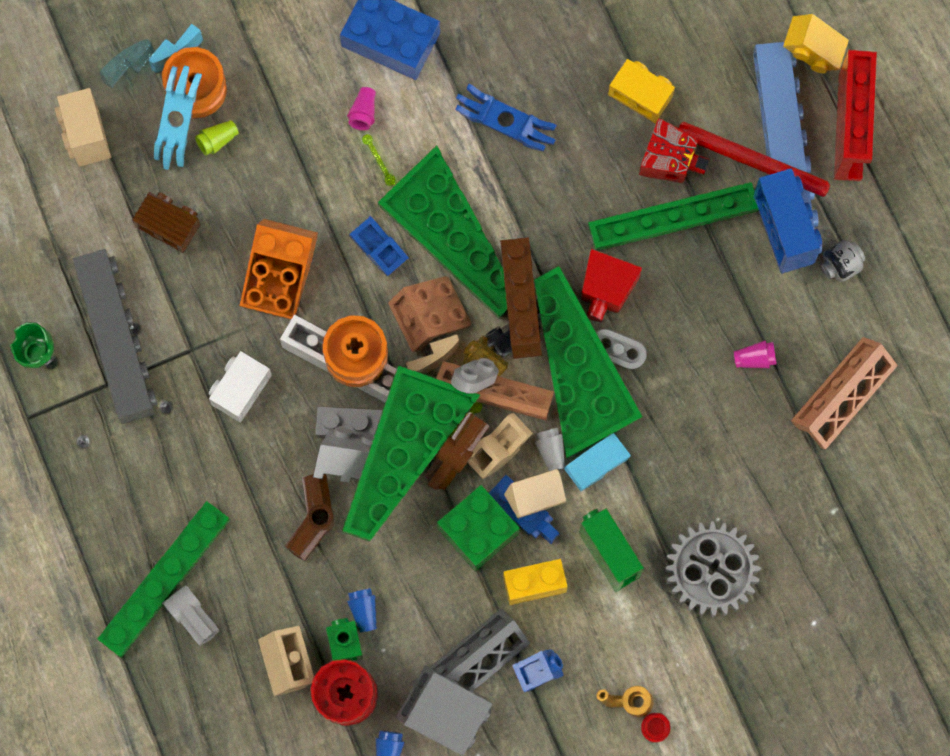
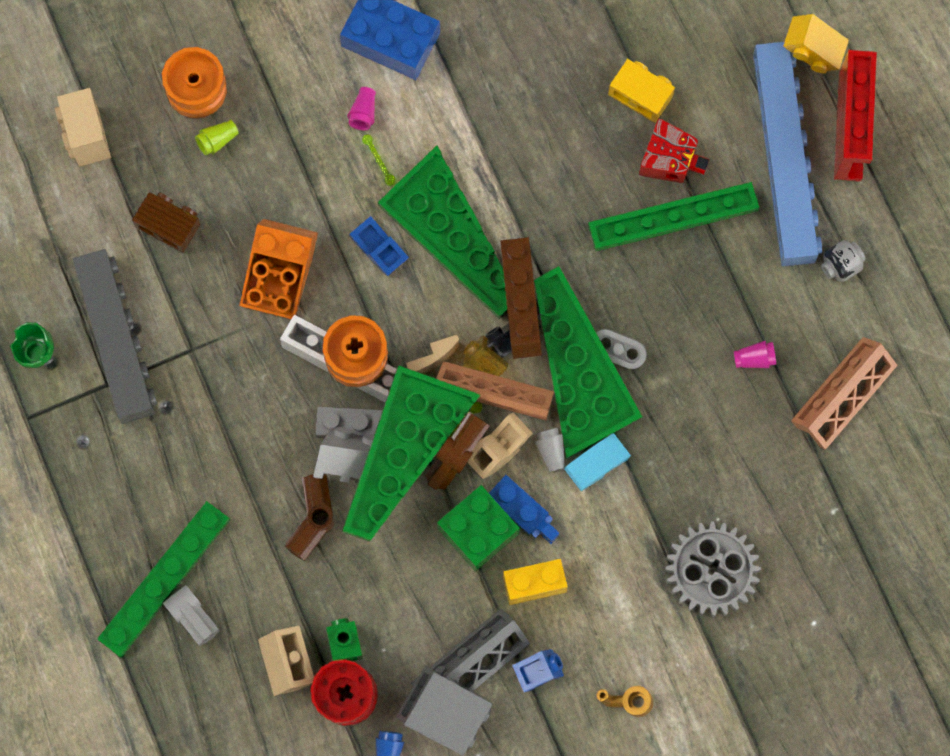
clear light blue slope [99,39,154,88] -> none
medium azure slope [149,24,203,73] -> none
medium azure piece [154,66,202,170] -> none
white brick [209,351,272,423] -> none
blue cone [347,588,377,633] -> none
nougat bracket [388,276,472,352] -> none
light grey plate [451,358,499,393] -> none
blue piece [455,84,557,151] -> none
tan slope [504,469,566,518] -> none
green brick [579,508,644,593] -> none
red torso [581,249,642,322] -> none
red plate [641,713,671,743] -> none
red axle [679,122,830,197] -> none
blue brick [754,168,822,274] -> none

